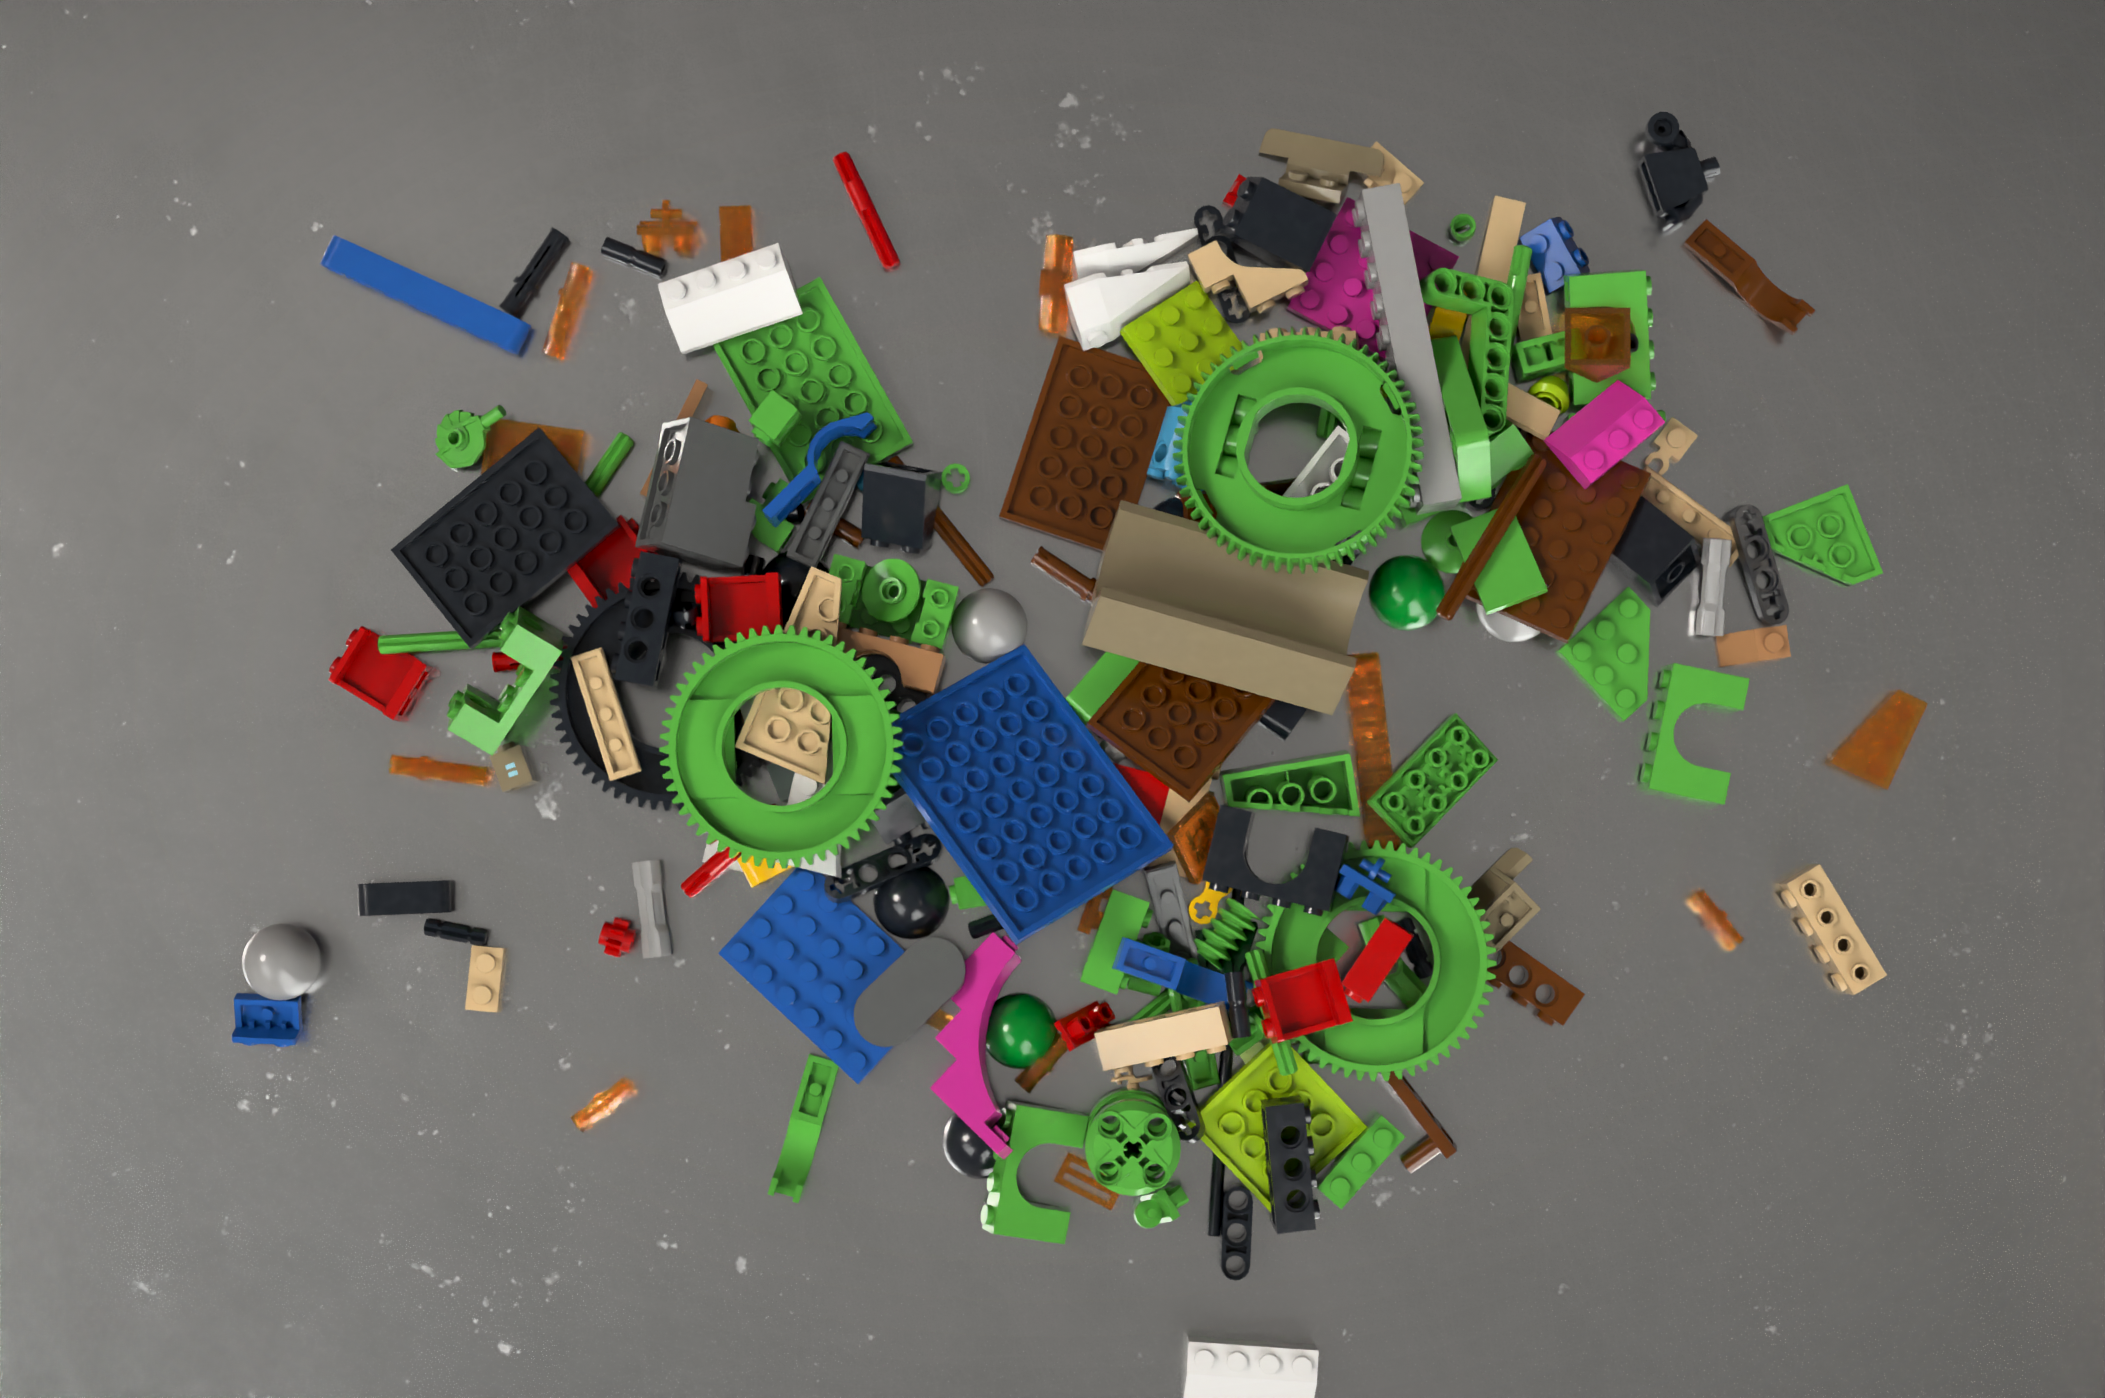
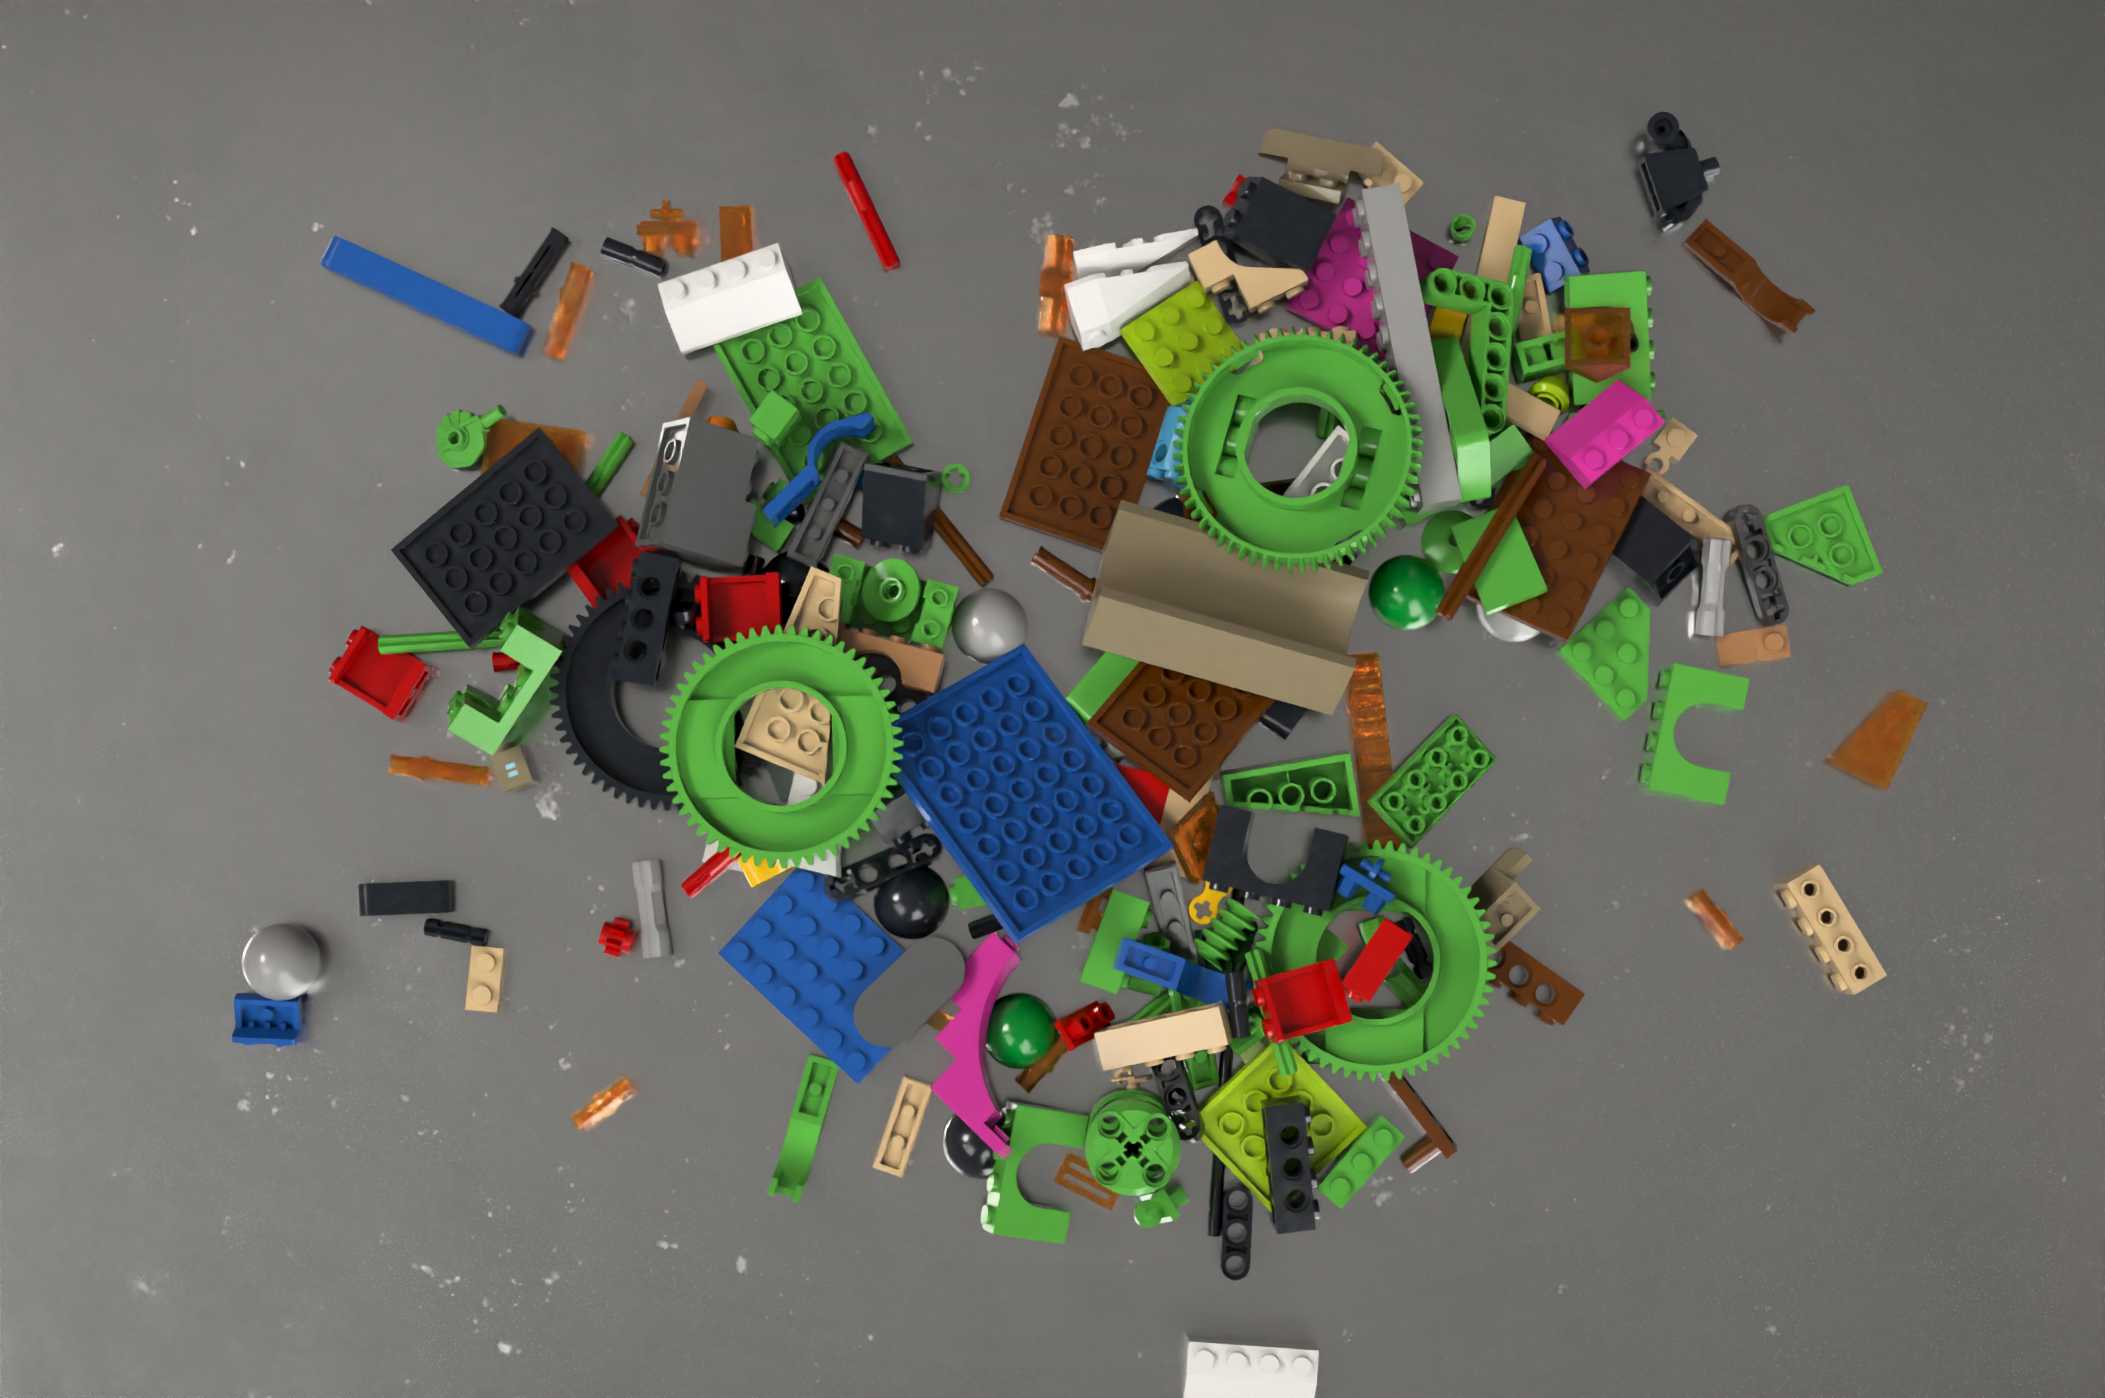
tan tile [570,647,642,781] -> none
none -> tan tile [872,1075,932,1178]

